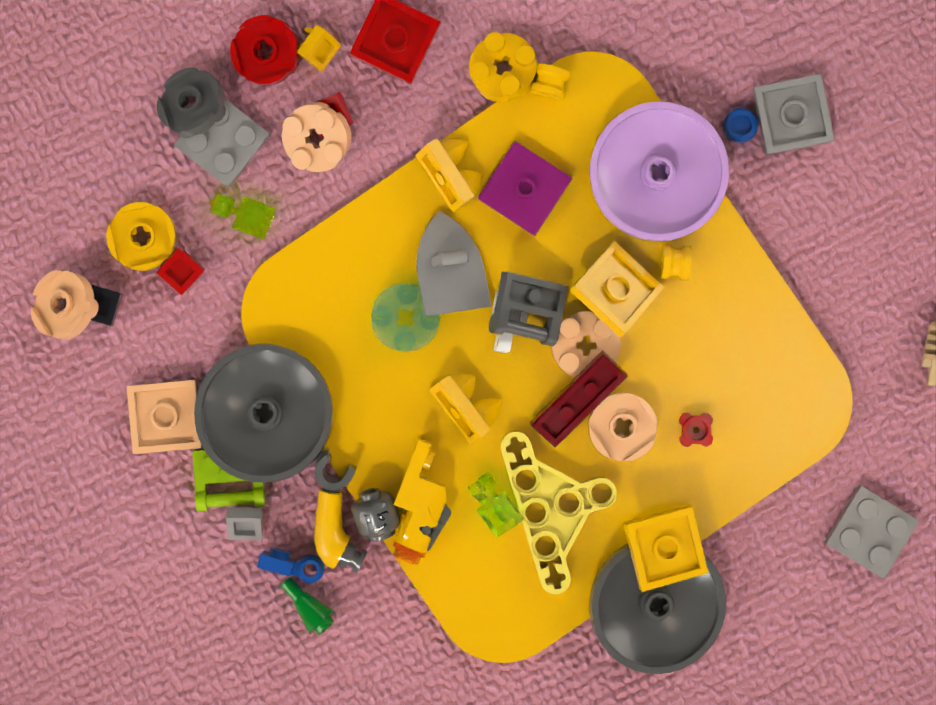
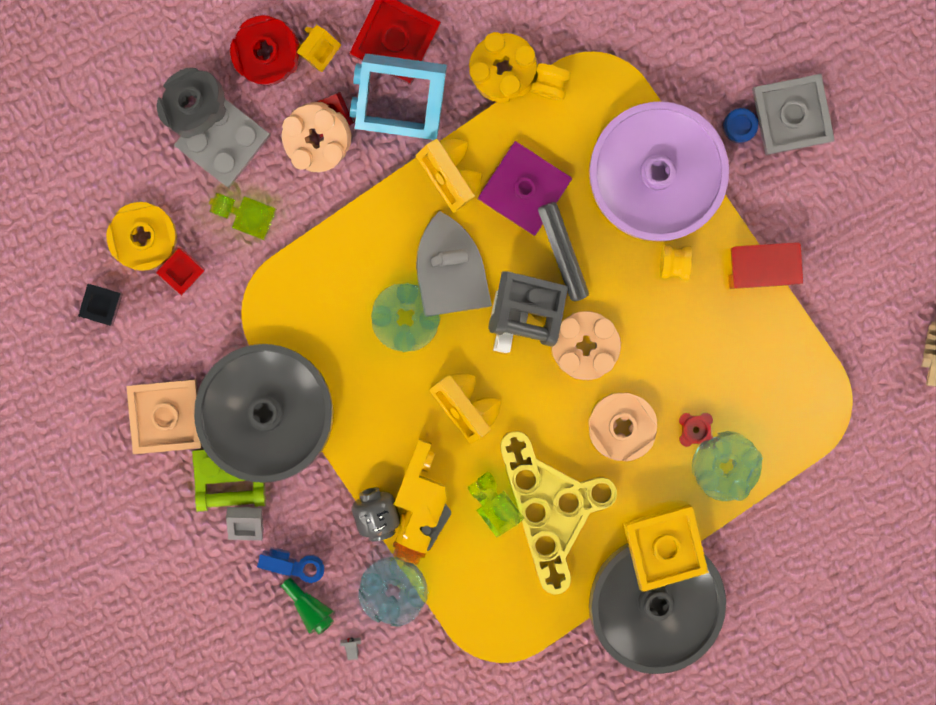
light nougat plate [31,270,98,340] -> none
piece [314,448,367,574] -> none
dark red tile [530,350,628,448] -> none
yellow plate [570,241,665,337] -> none
light grey plate [824,485,919,579] -> none
none -> light grey piece [340,637,361,660]
none -> medium azure window [350,53,447,140]
none -> clear light blue plate [358,556,429,627]
none -> dark grey axle [538,202,589,301]
none -> clear light blue plate [692,431,763,501]
none -> red panel [728,242,803,289]

